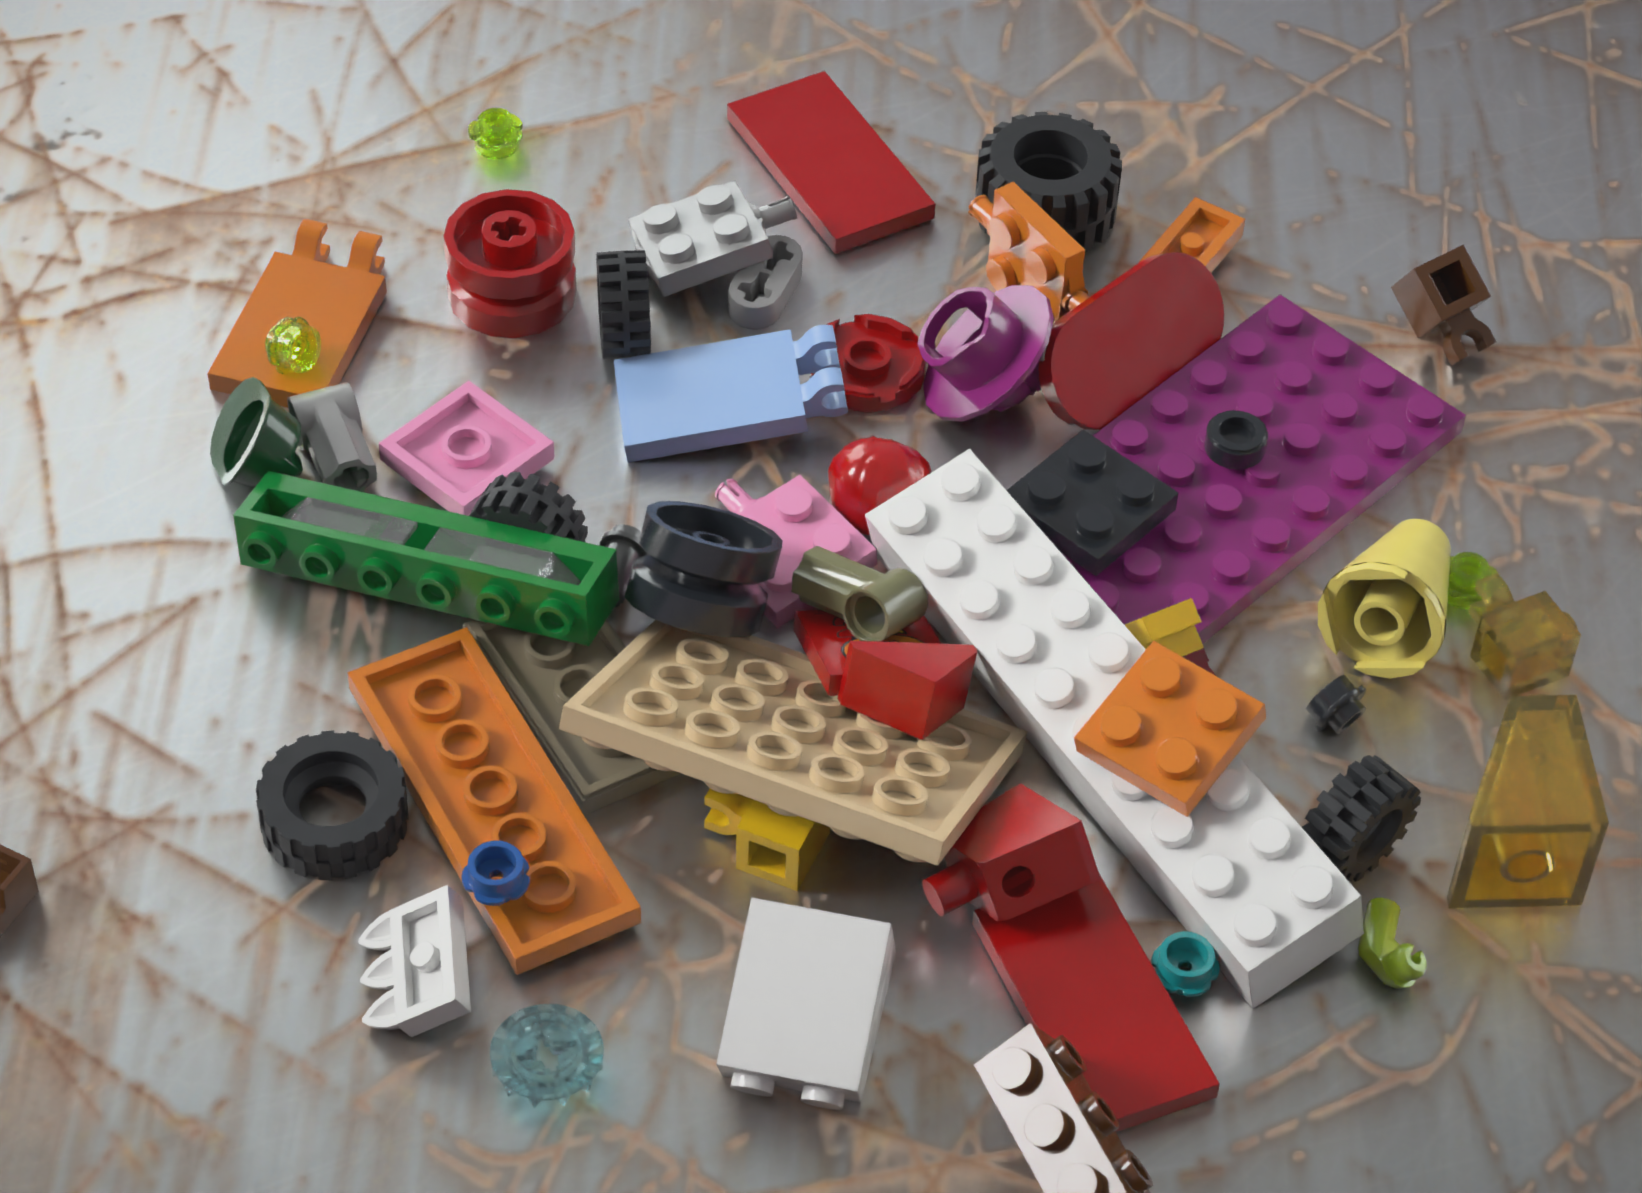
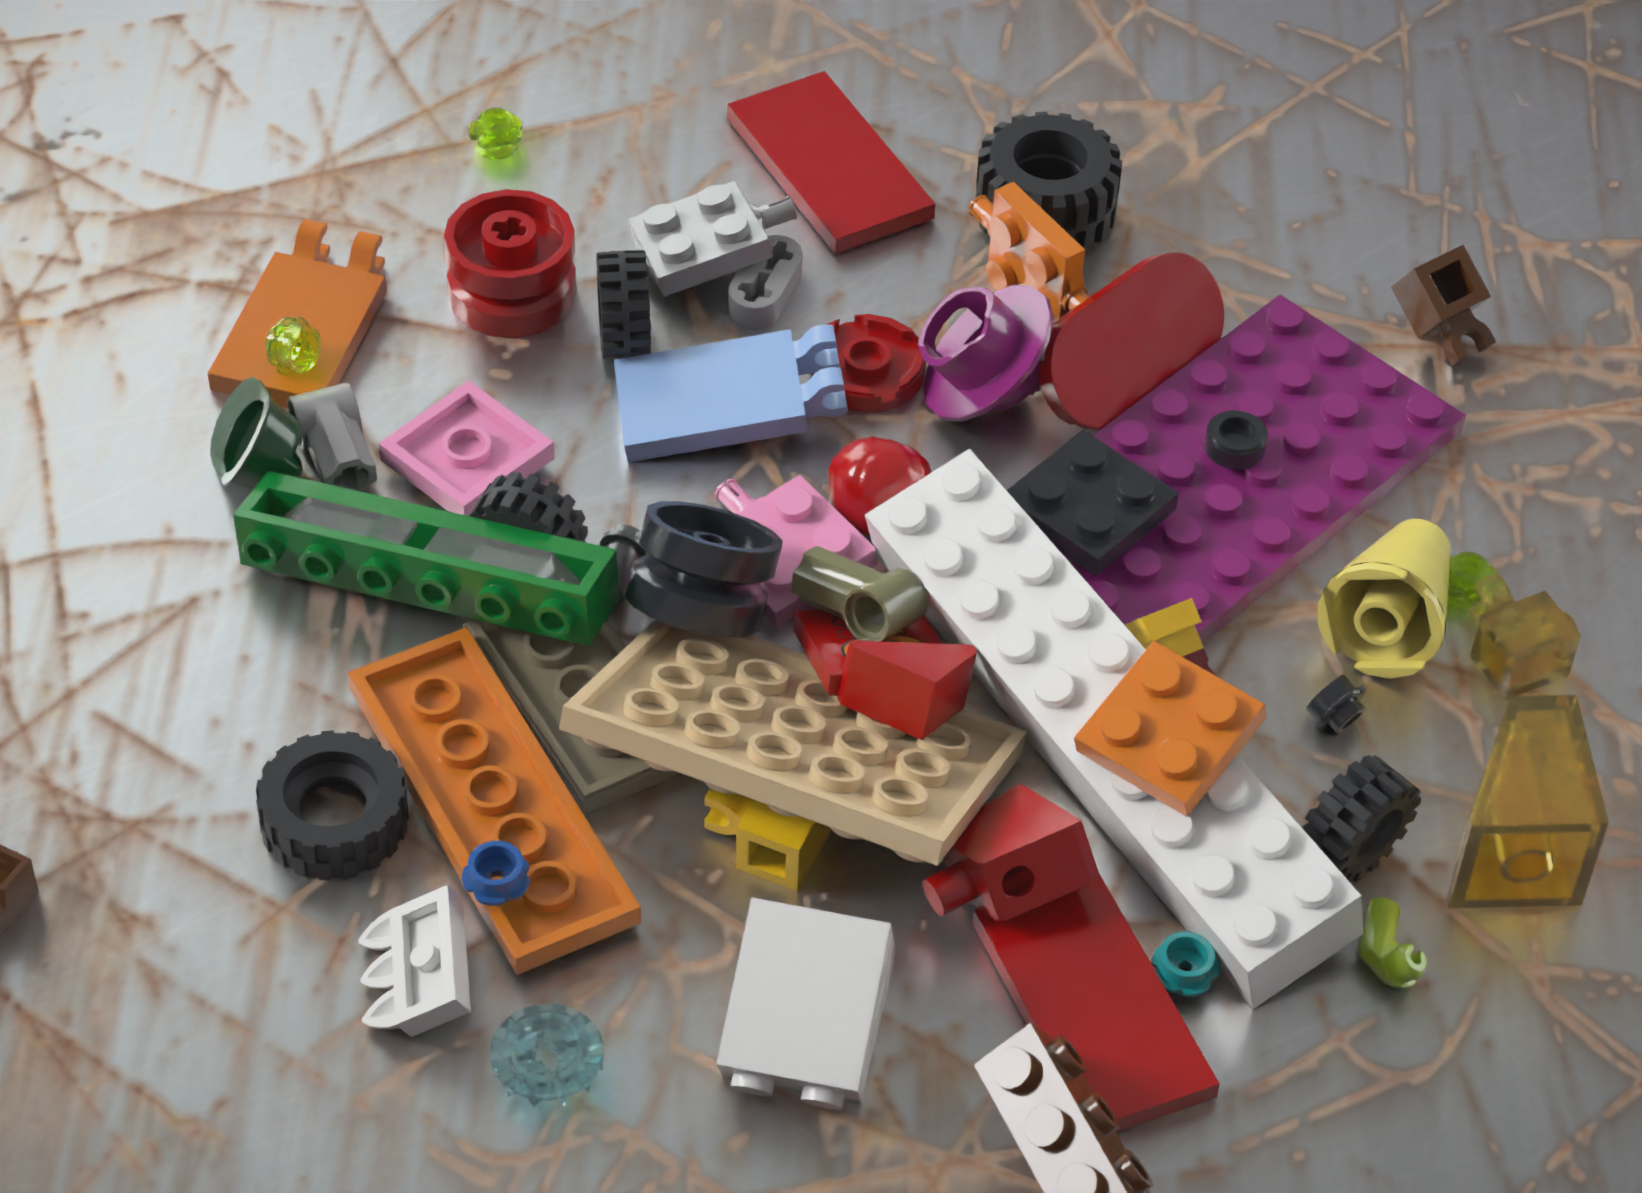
orange plate [1139,197,1246,273] -> none

